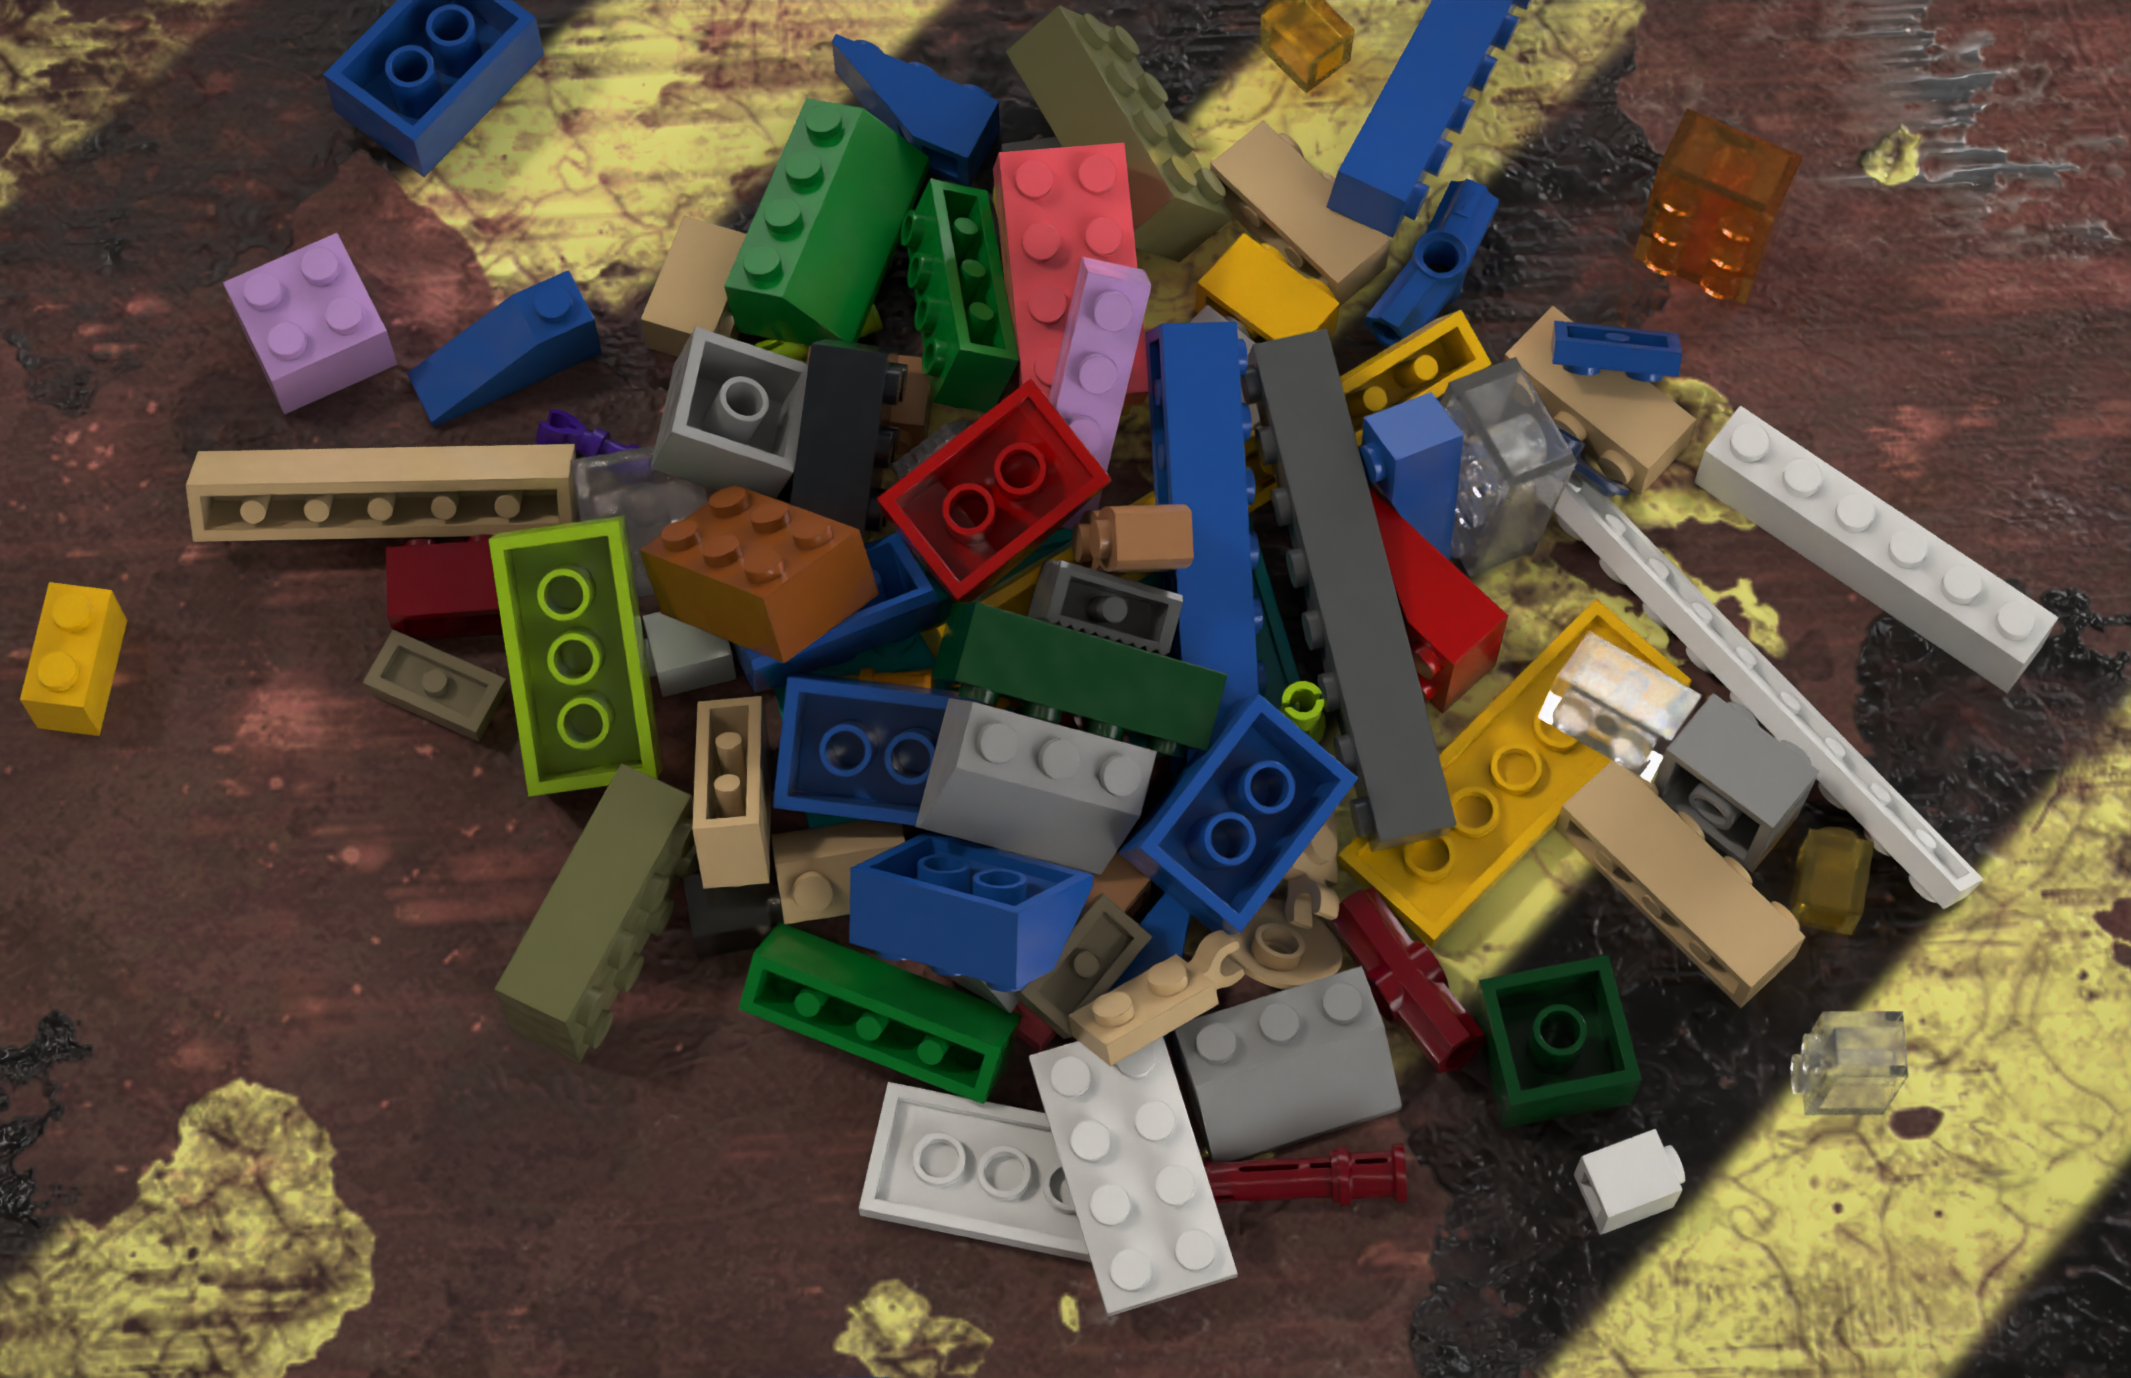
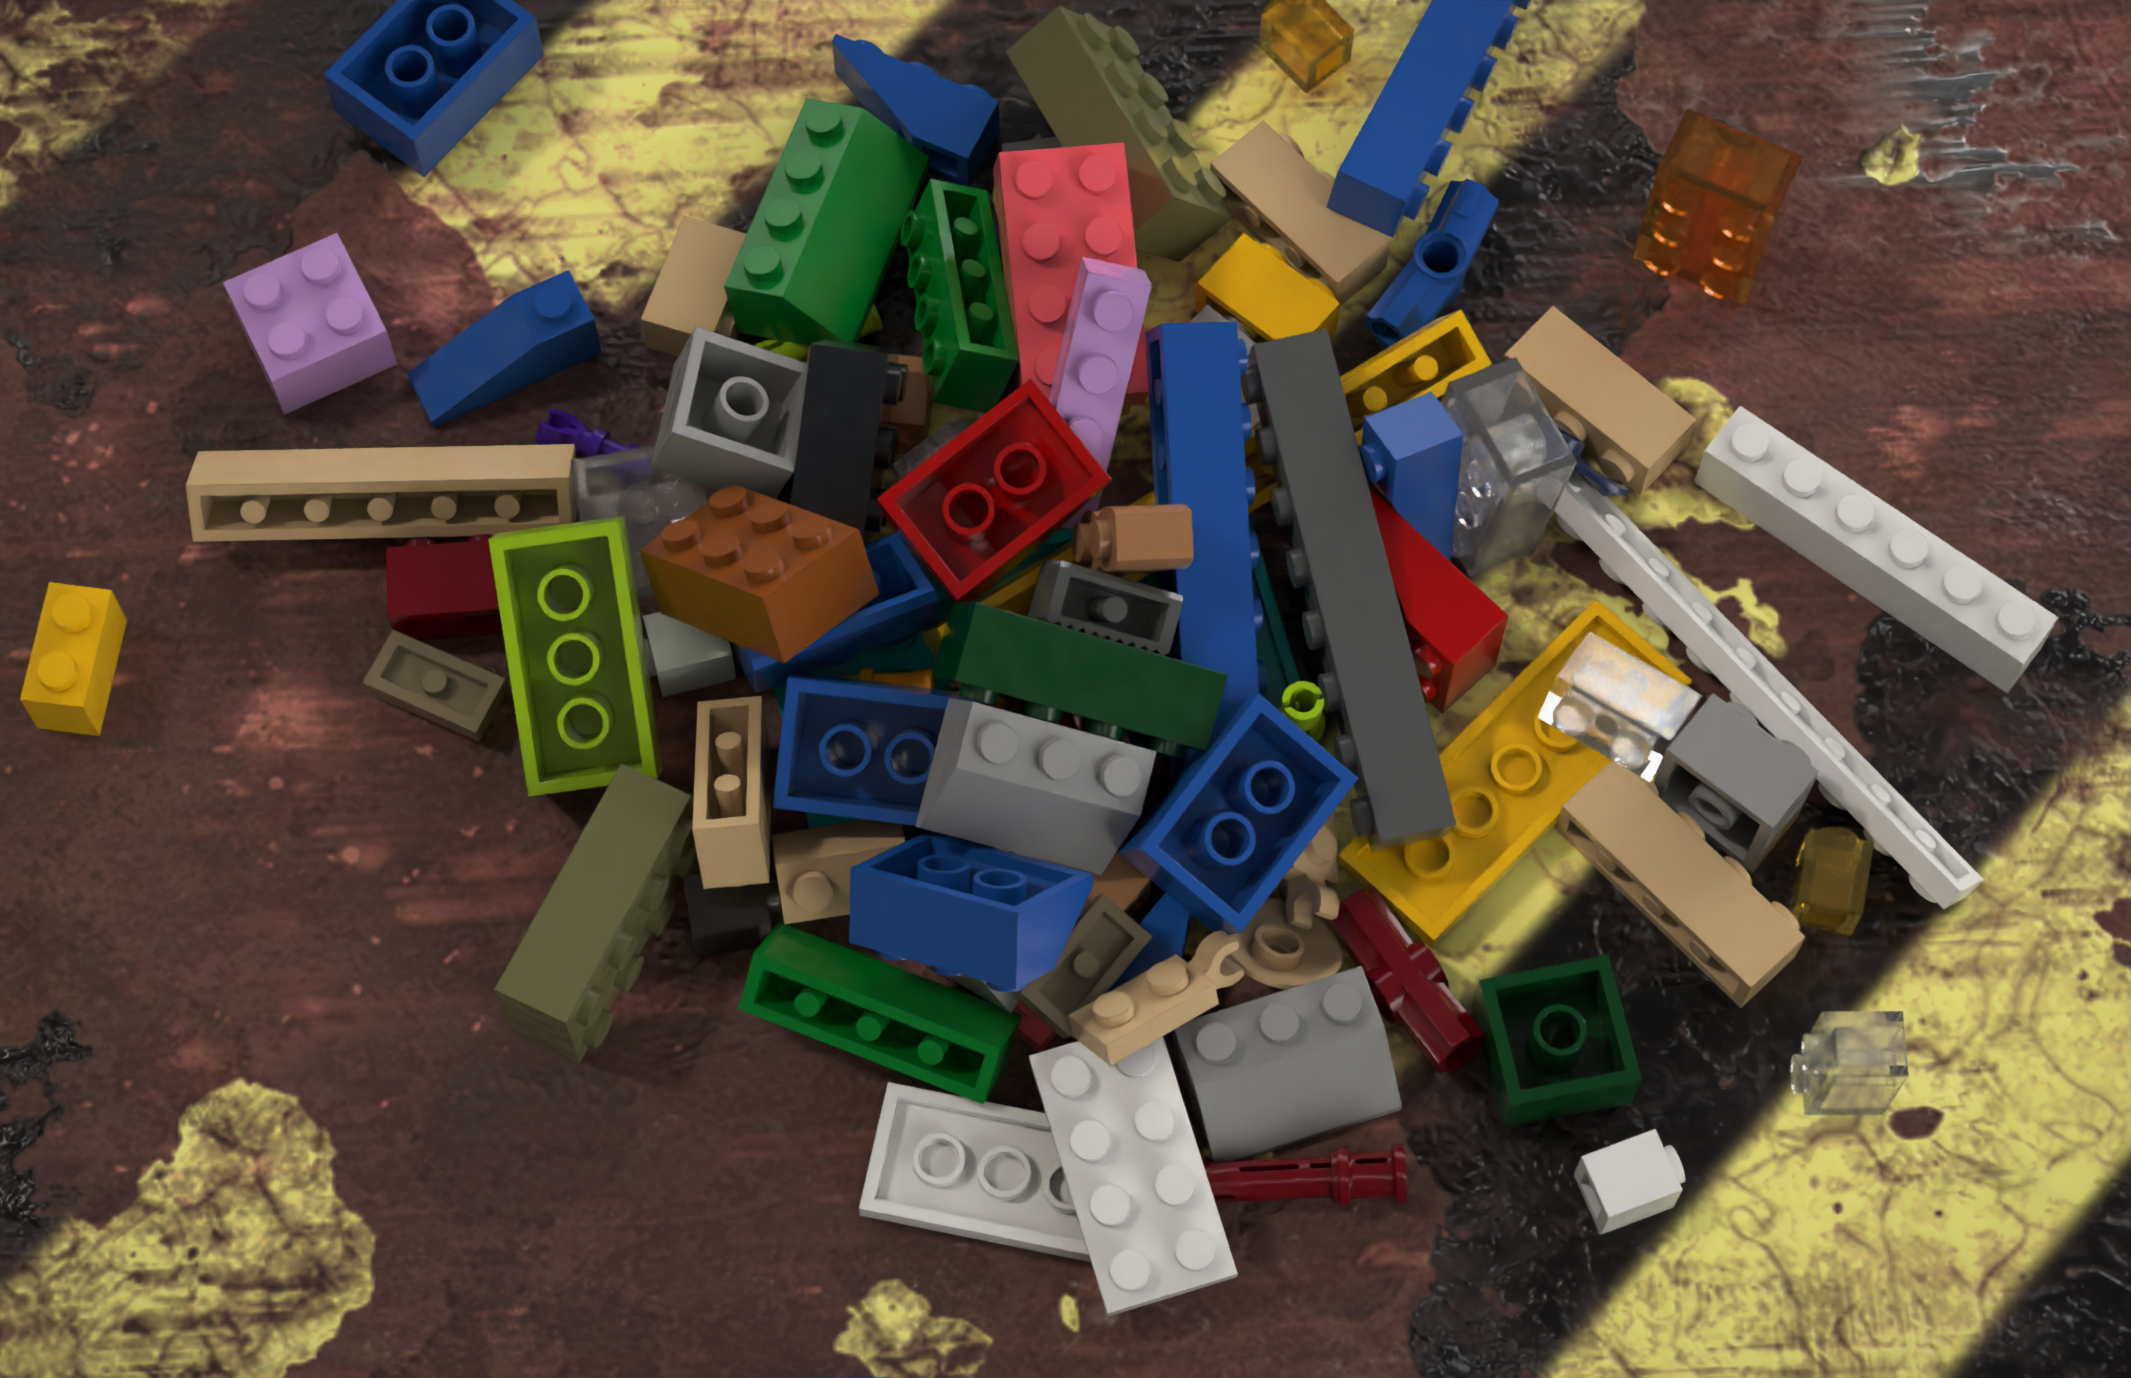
blue plate [1551,321,1682,382] -> none

